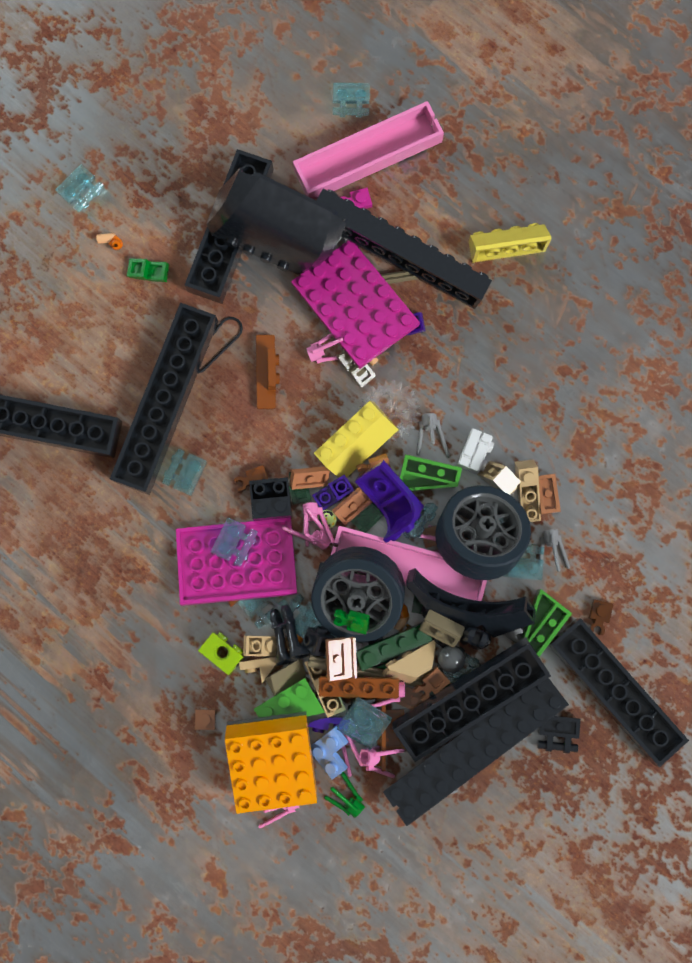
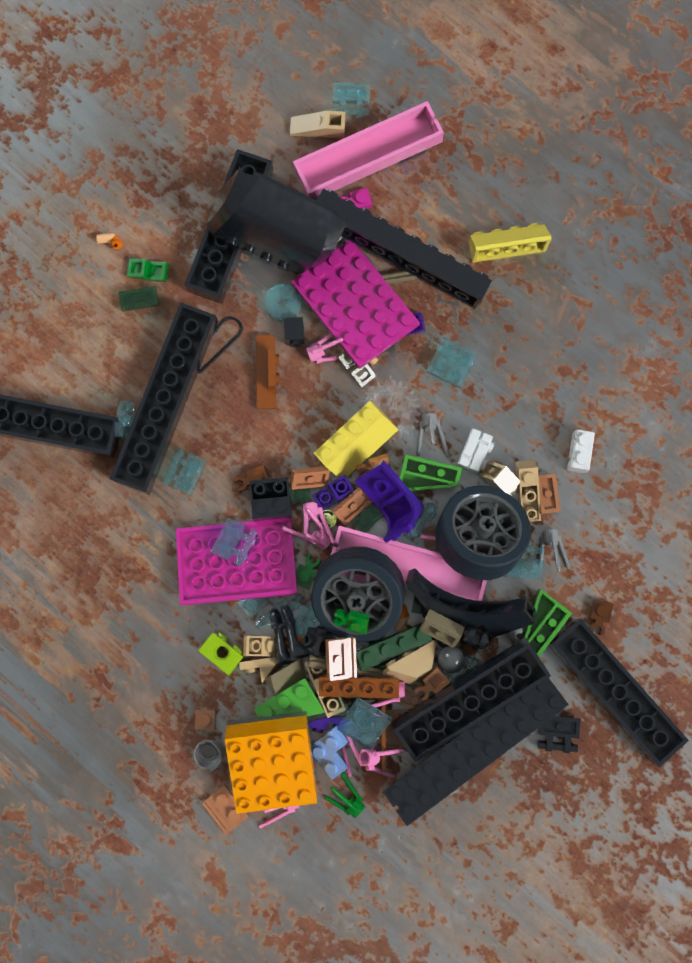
clear light blue plate [55,164,105,212] -> none
none -> clear light blue plate [115,400,135,439]
none -> clear green plate [119,286,159,312]
none -> light grey hair [193,739,224,771]
none -> nougat plate [202,784,249,835]
none -> clear light blue plate [264,284,302,322]
none -> black brick [284,317,305,347]
none -> tan slope [290,111,346,139]
none -> green plate [296,553,320,590]
none -> clear light blue plate [426,337,477,388]
none -> white brick [567,430,595,473]

